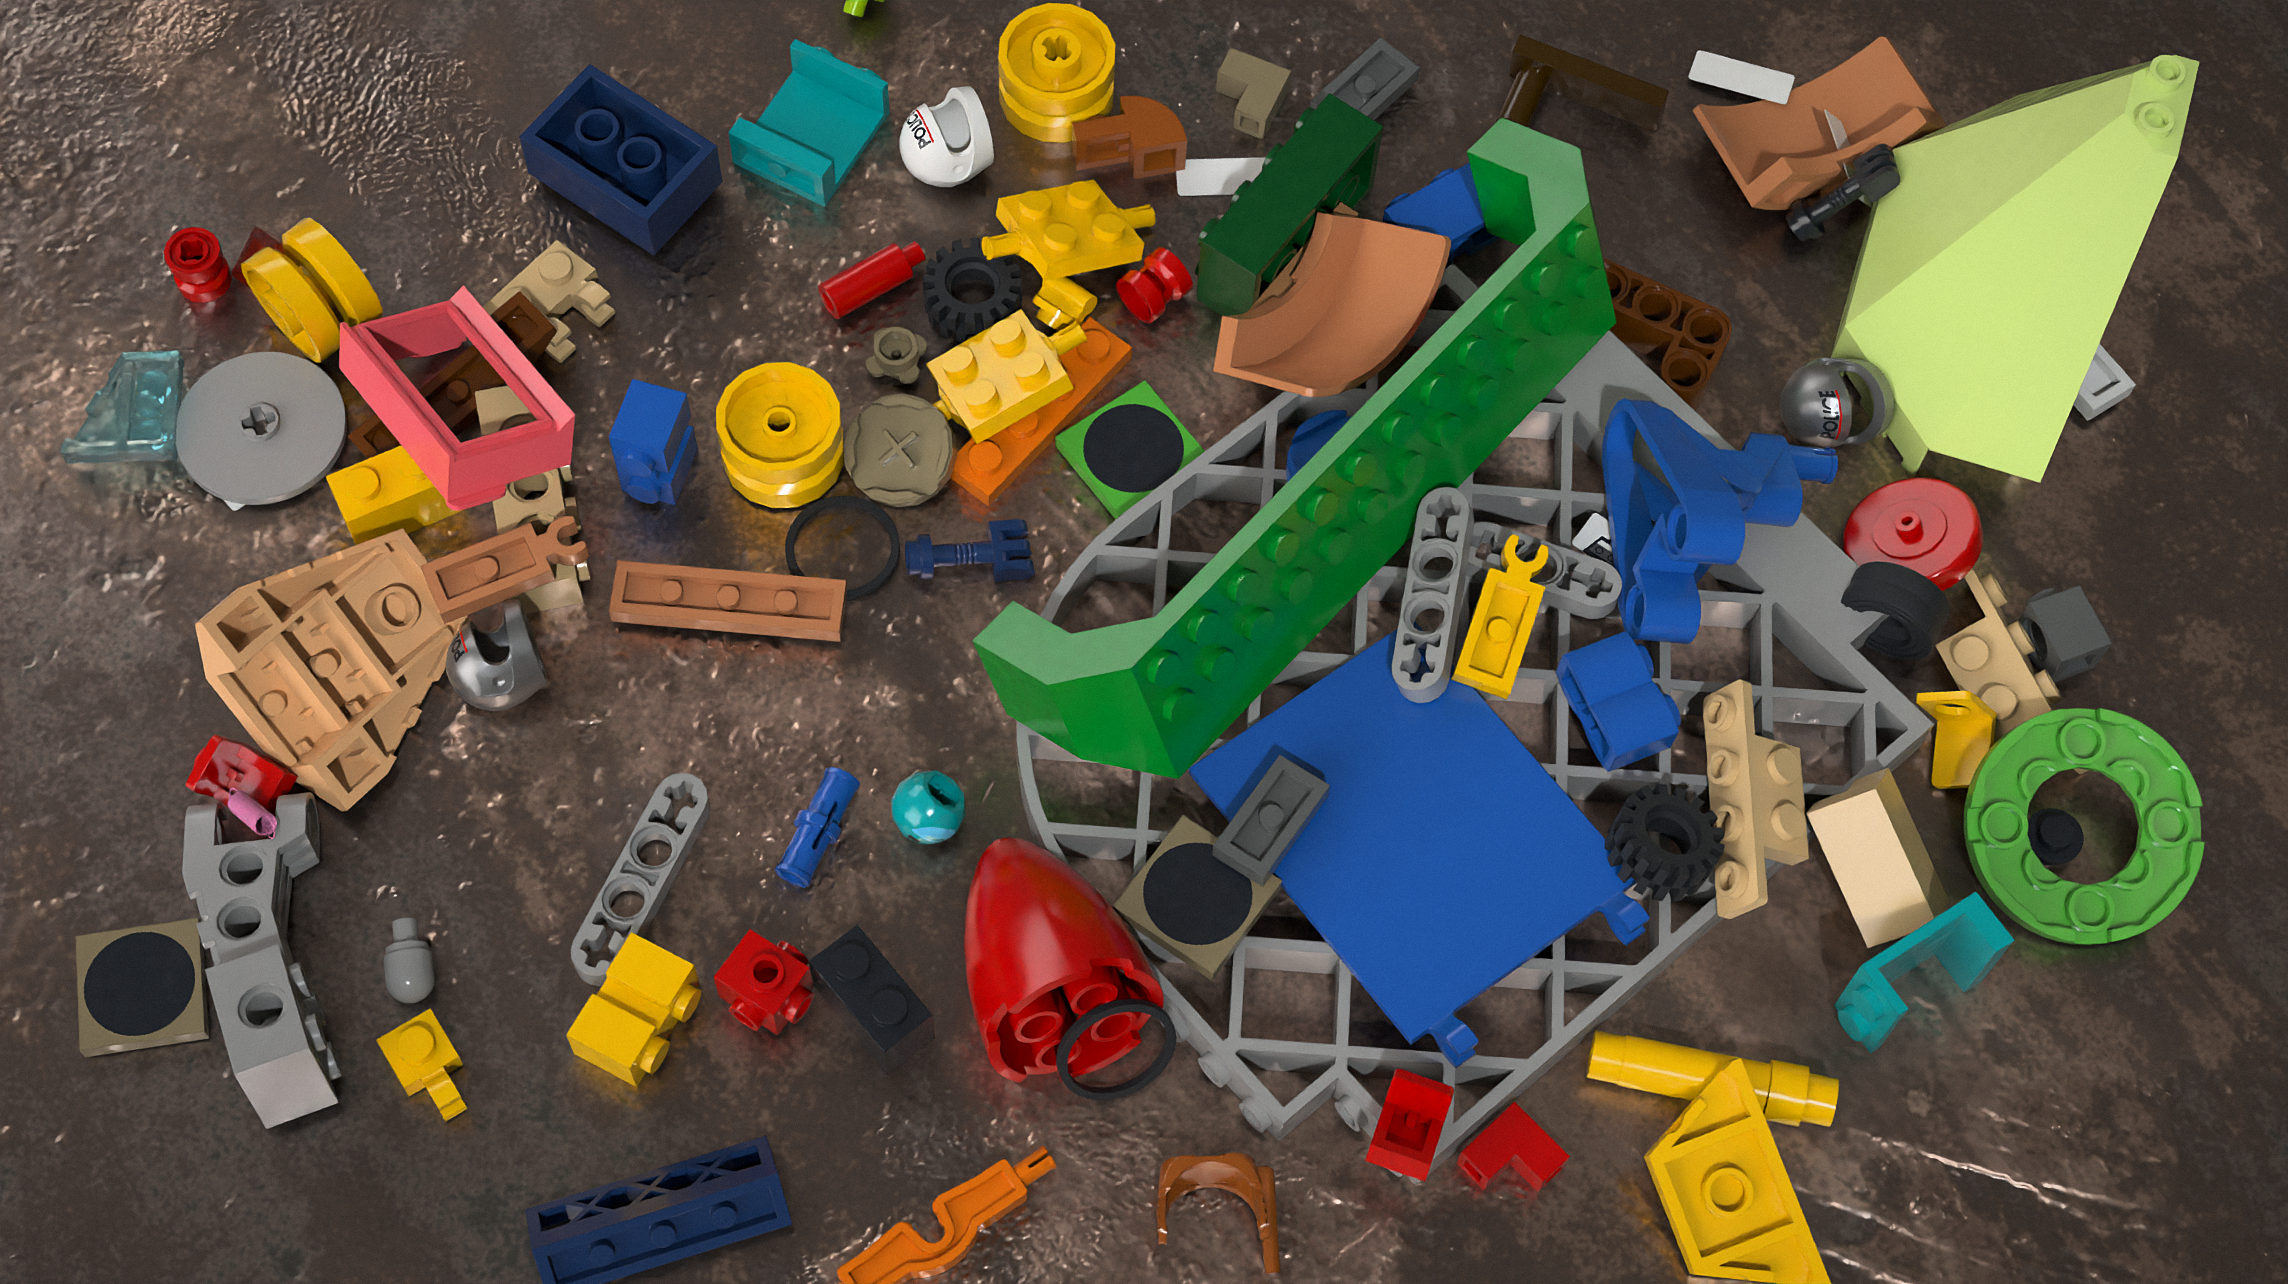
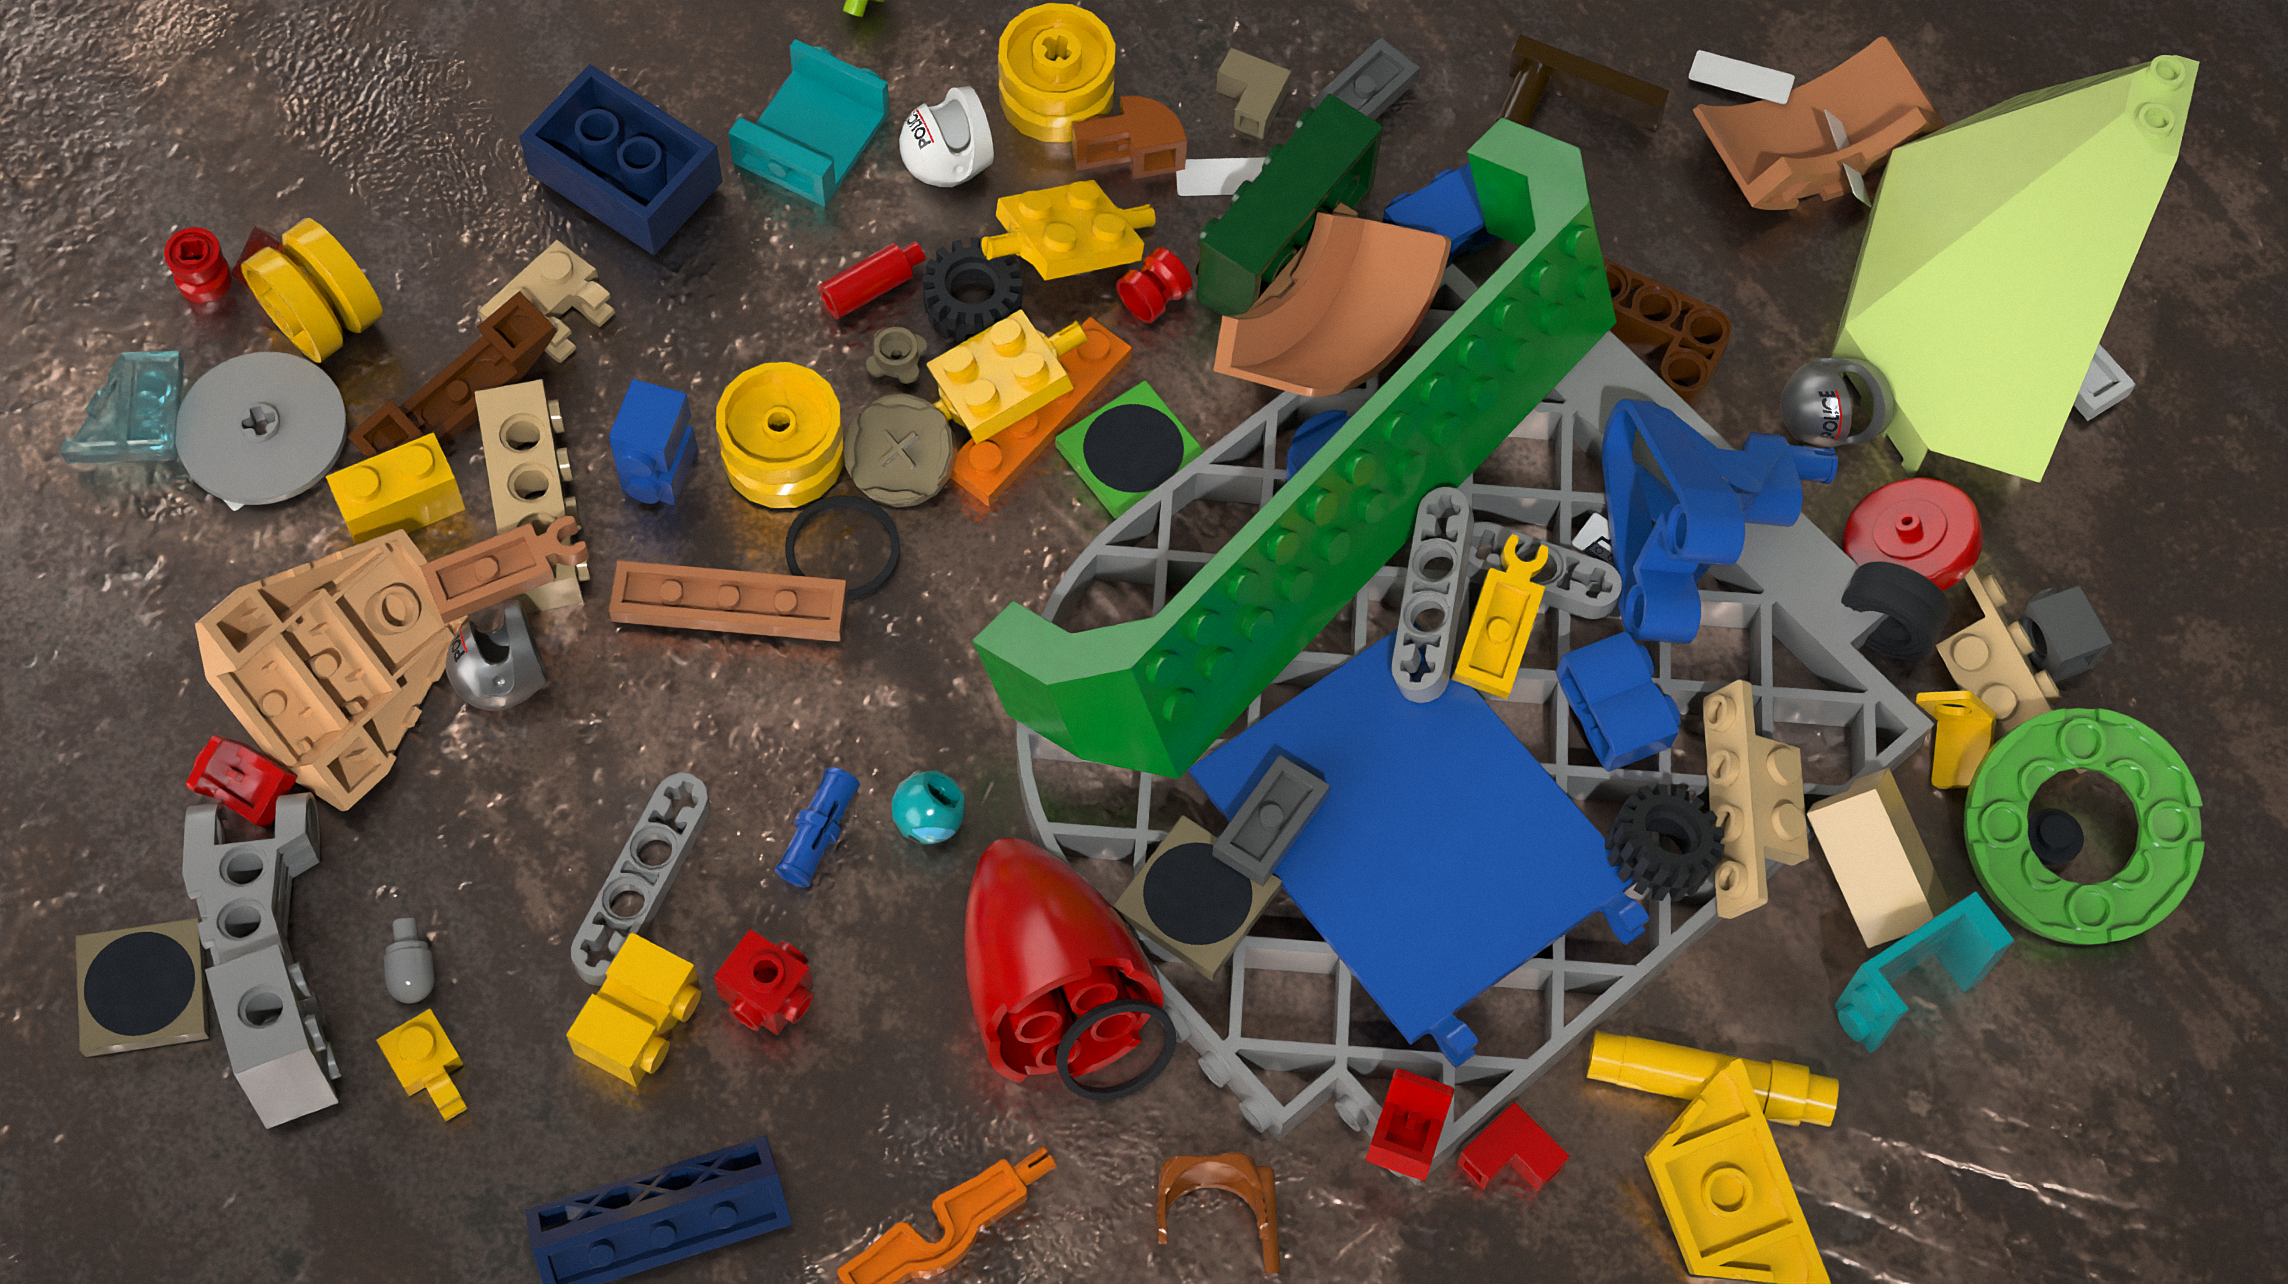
bright pink piece [227,787,277,839] -> none
coral piece [339,285,575,511] -> none
black brick [809,924,935,1075] -> none
dark blue hinge [905,519,1035,582] -> none
yellow plate [1032,276,1097,331] -> none
black hinge [1786,144,1900,242] -> none

